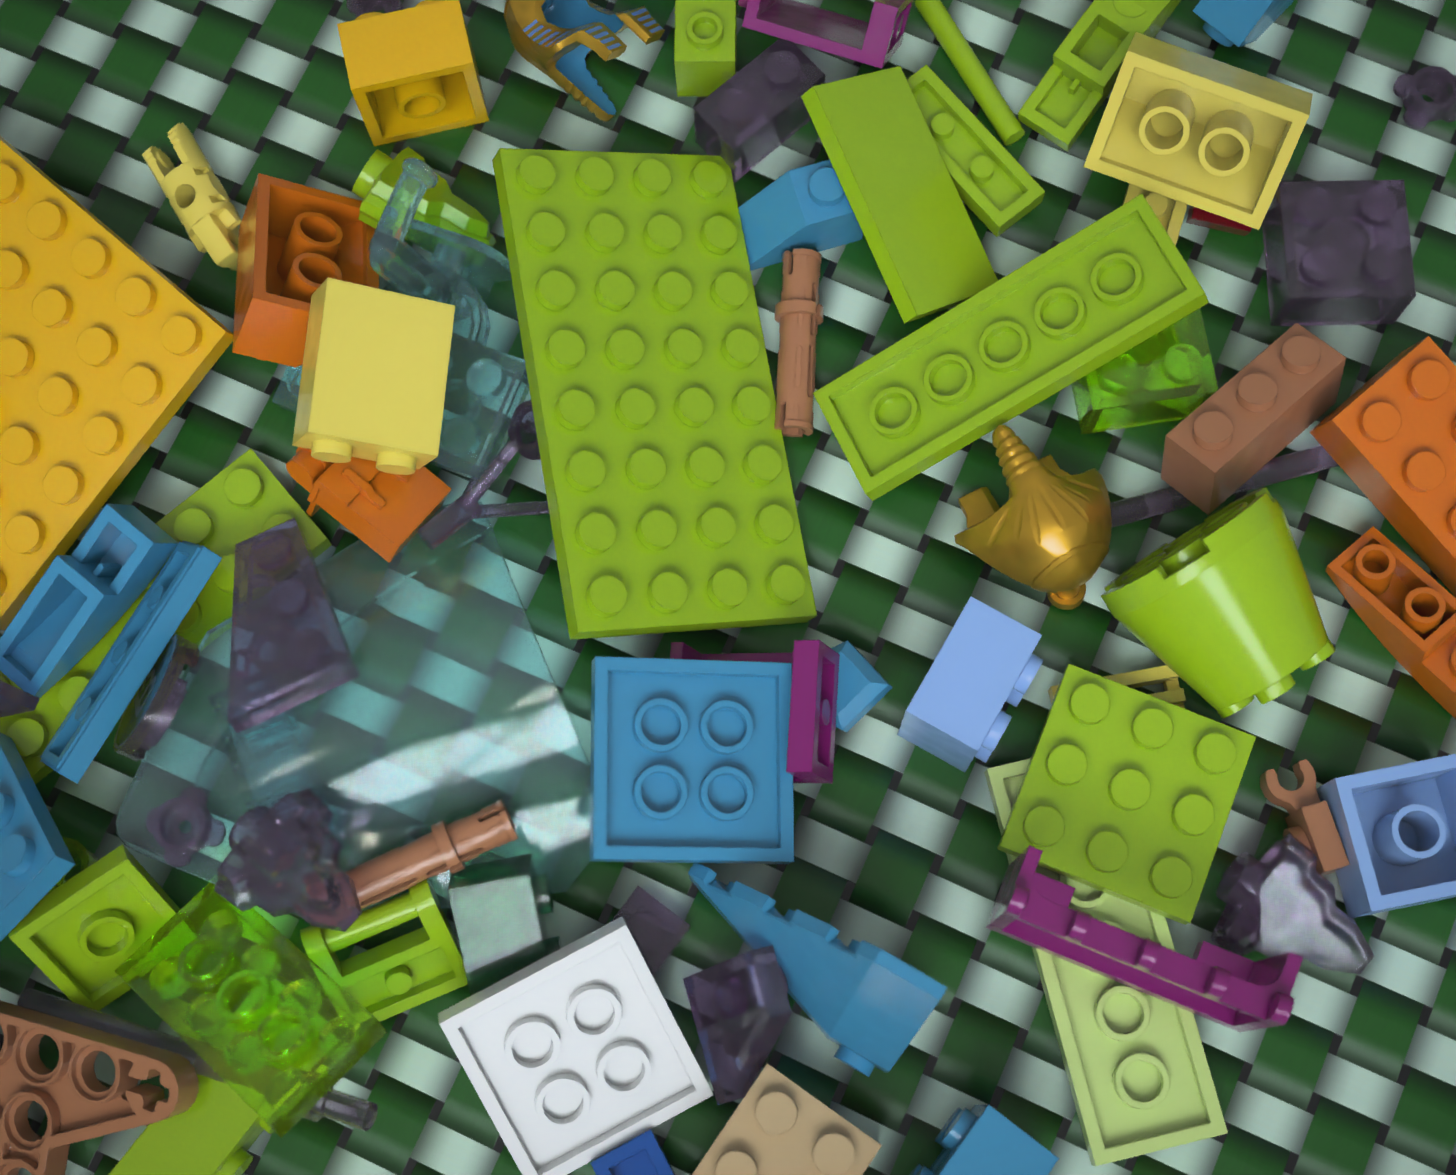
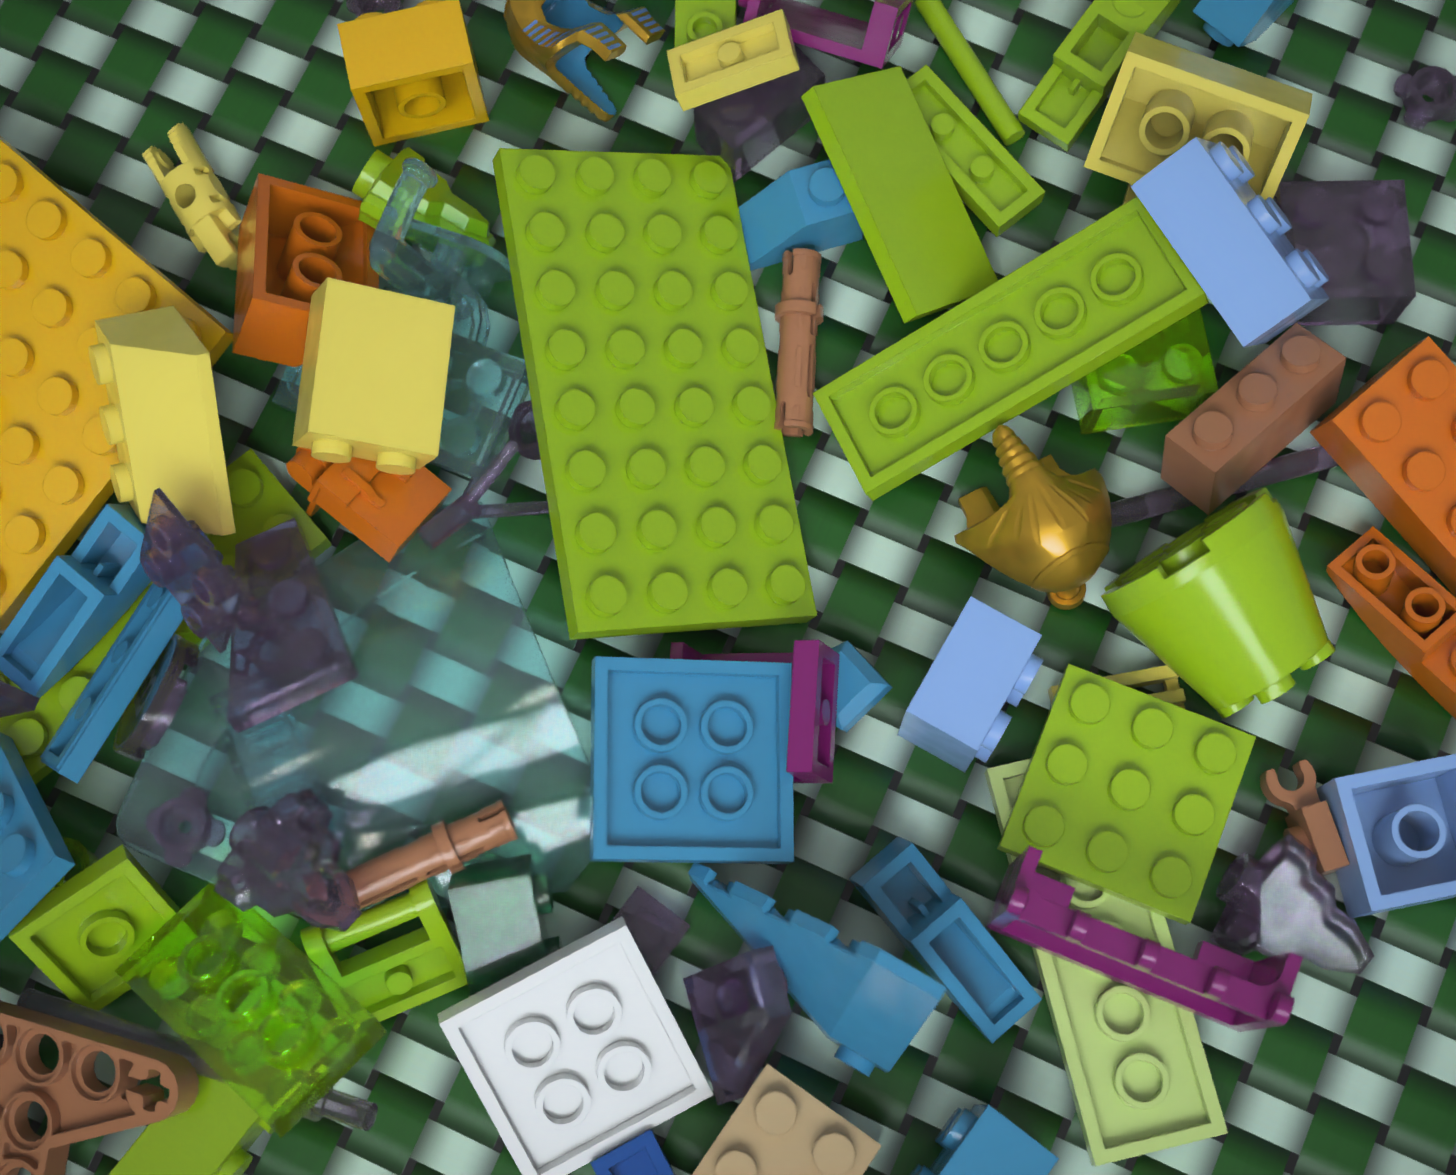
none -> light yellow slope [88,306,236,536]
none -> clear purple hinge [140,488,263,653]
none -> light yellow plate [667,9,800,111]
none -> dark azure slope [849,836,1042,1044]
none -> light blue brick [1130,137,1330,347]

